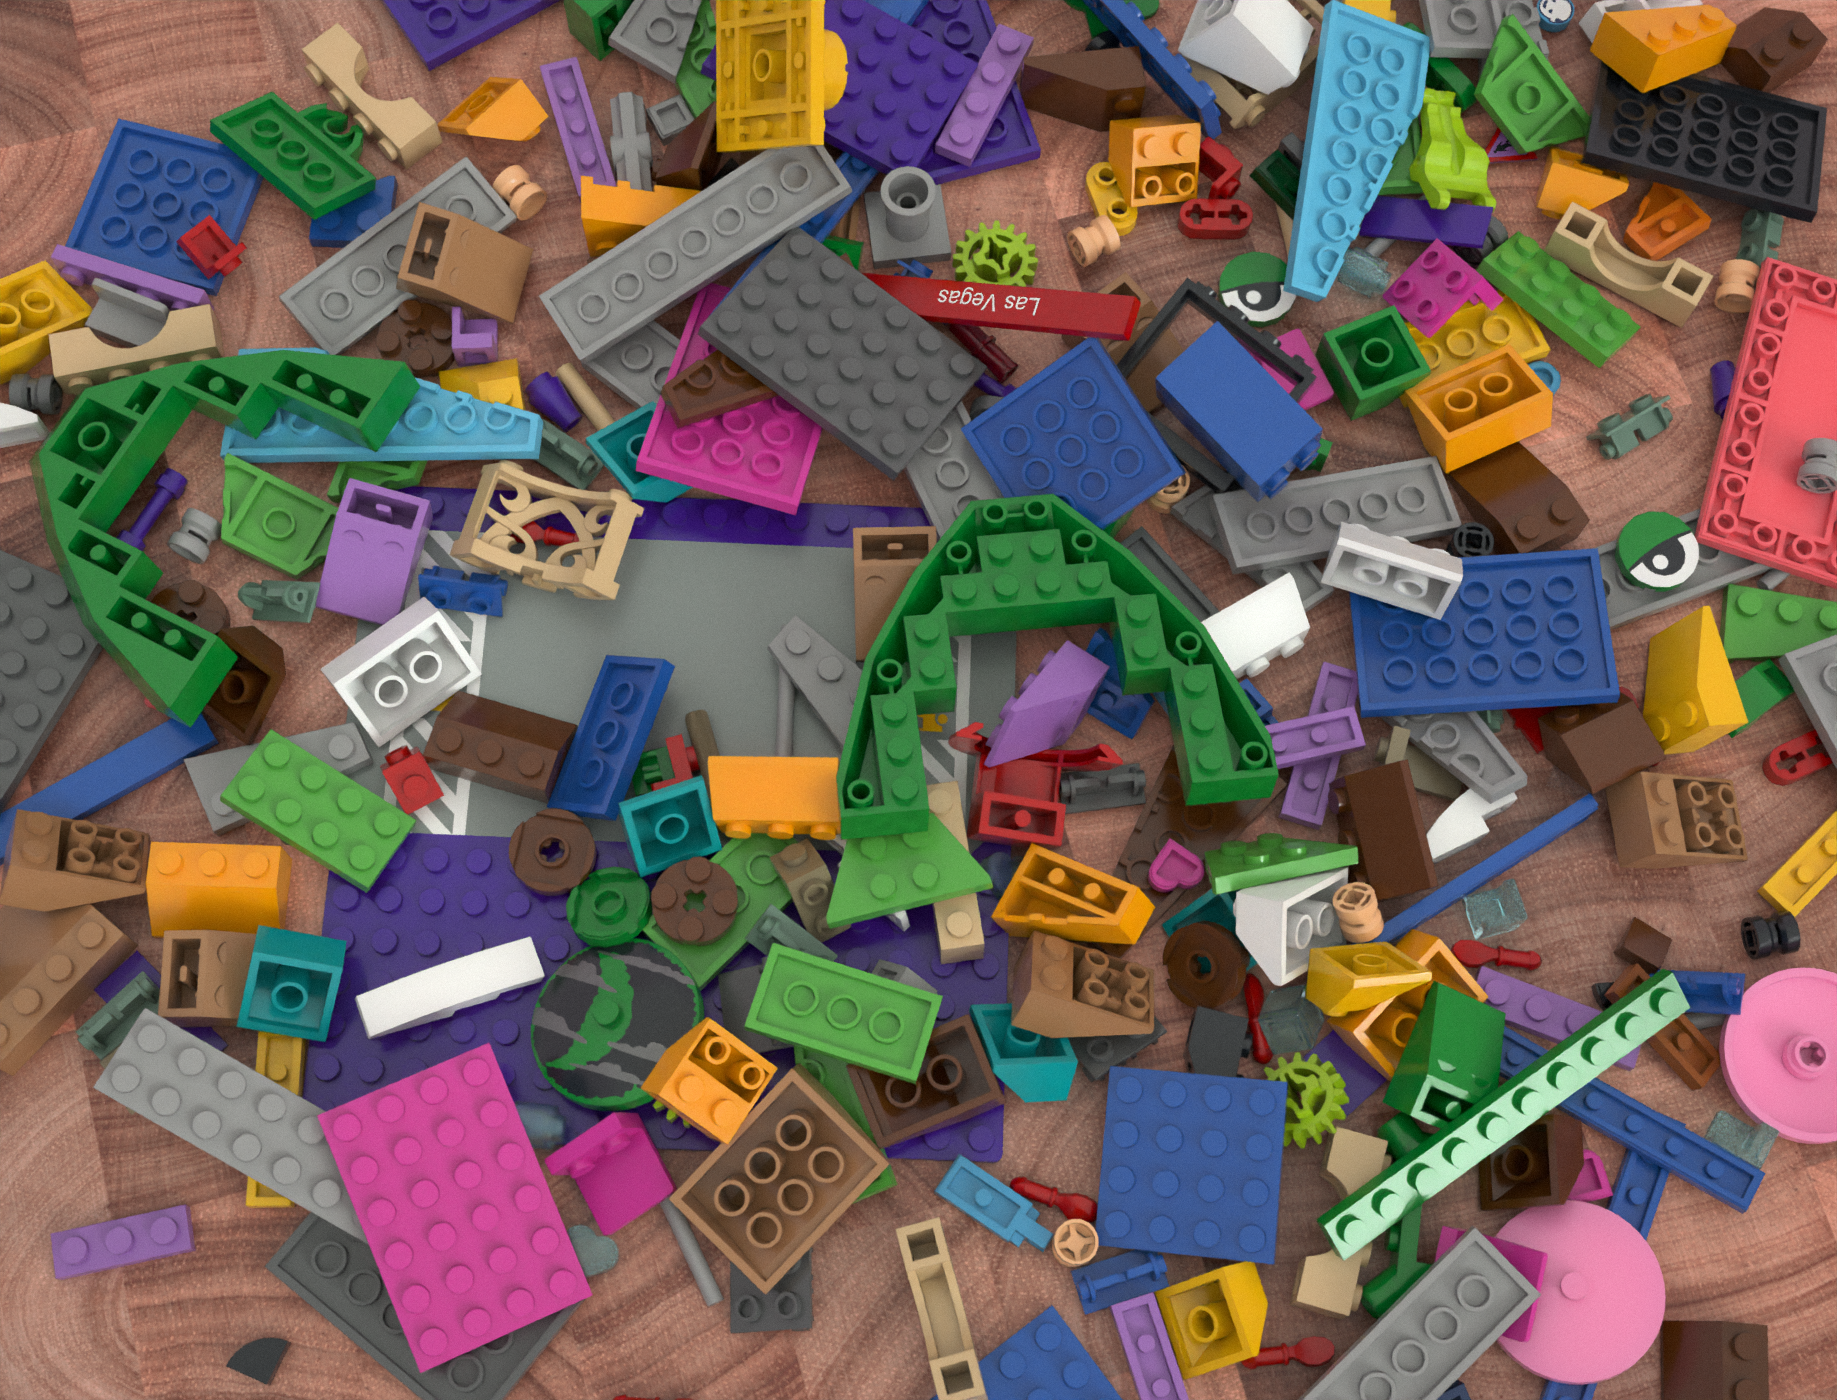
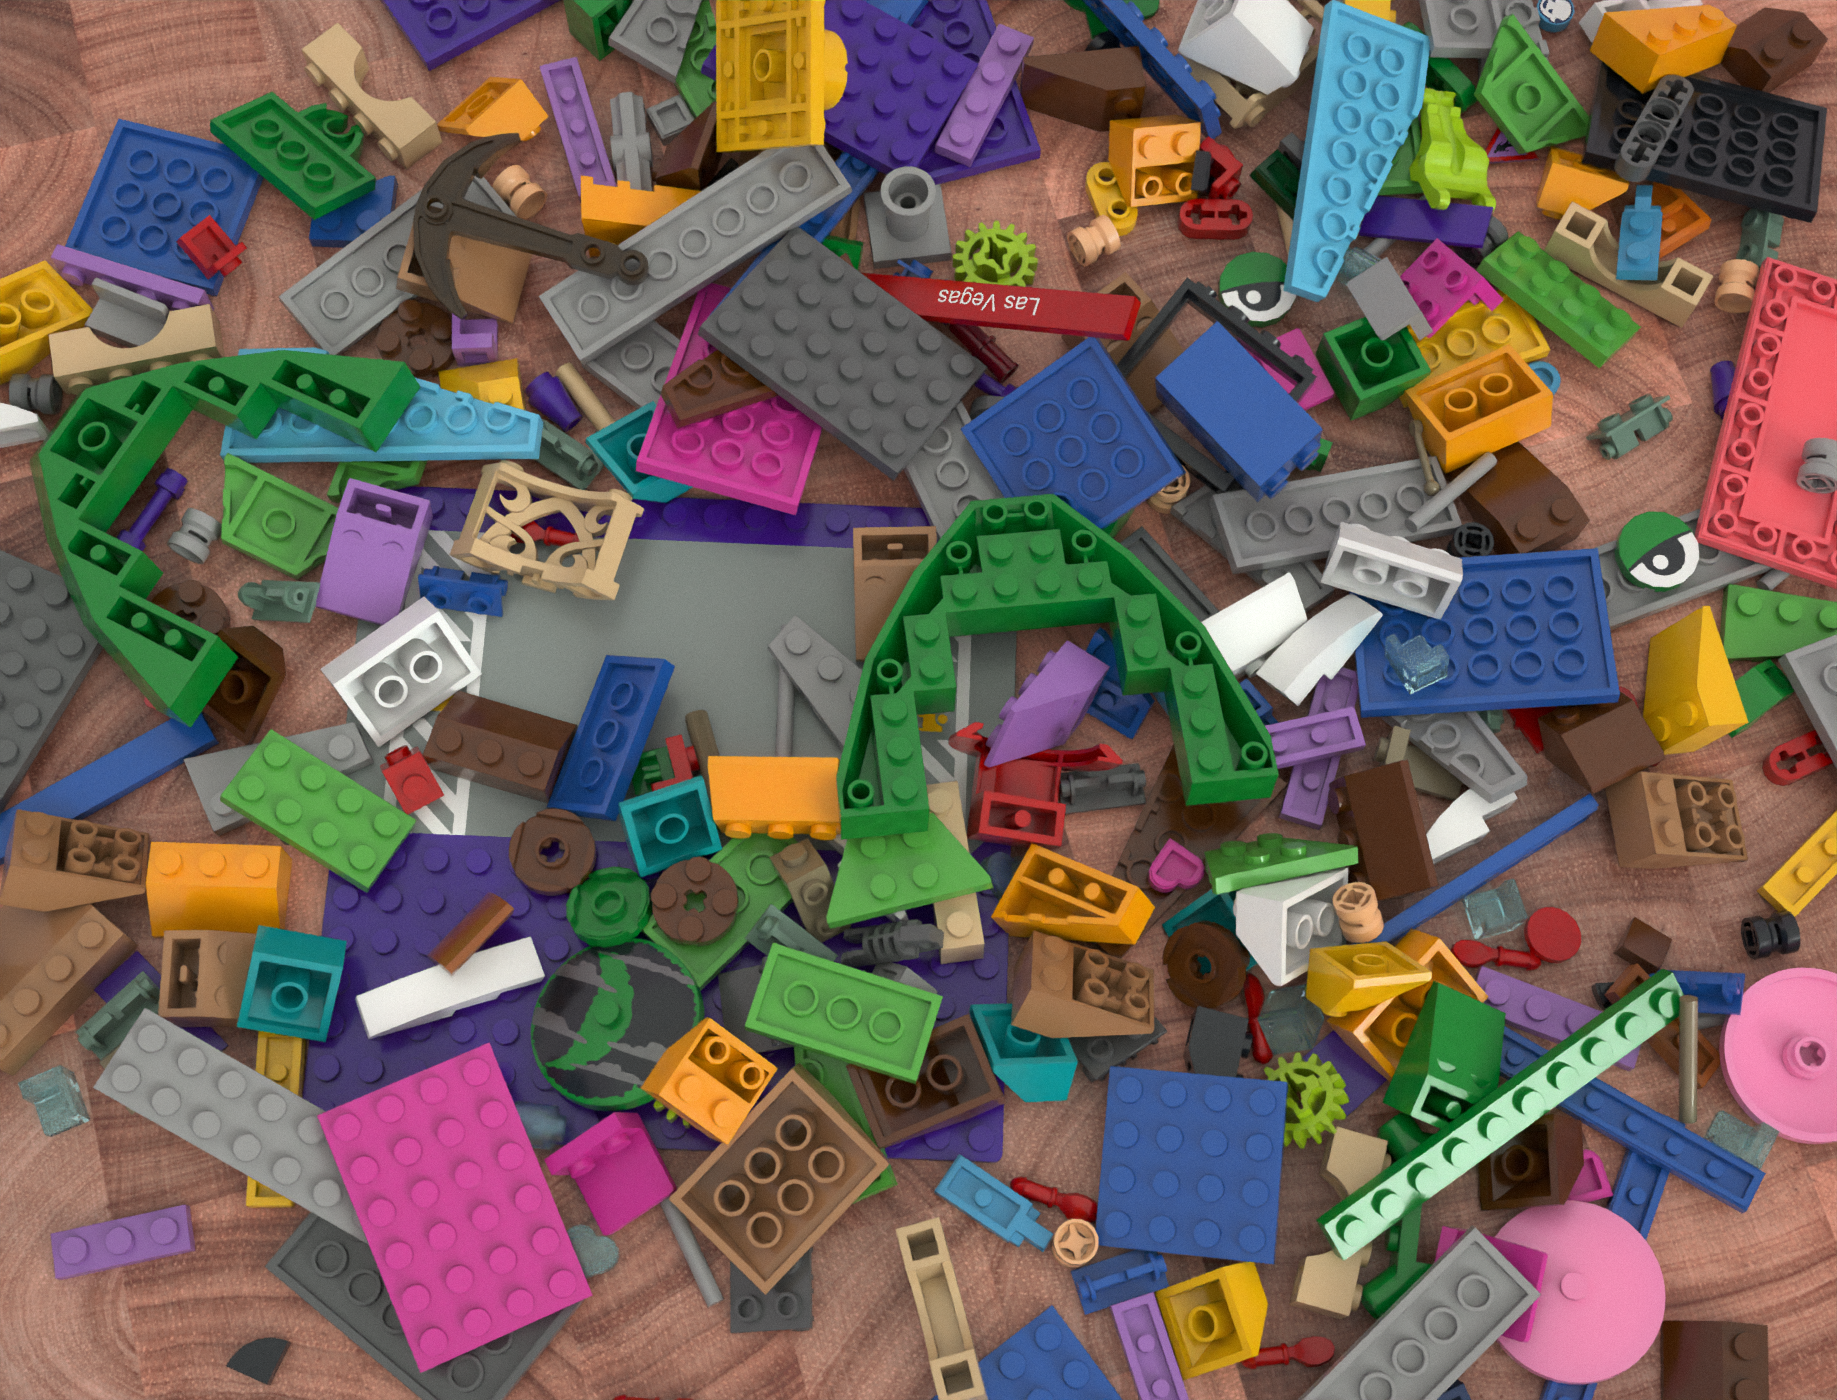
none -> clear light blue panel [18,1065,91,1137]
none -> dark brown piece [413,133,649,320]
none -> dark orange slope [427,892,514,977]
none -> dark grey hinge [841,919,944,968]
none -> black tile [1191,150,1215,196]
none -> white slope [1256,593,1383,706]
none -> light grey panel [1347,257,1433,340]
none -> clear light blue panel [1384,634,1449,694]
none -> light grey bar [1405,452,1497,533]
none -> dark tan hinge [1409,420,1440,496]
none -> red piece [1524,907,1581,963]
none -> dark grey beam [1614,75,1694,182]
none -> dark azure hinge [1616,185,1663,281]
none -> dark tan bar [1679,995,1698,1124]

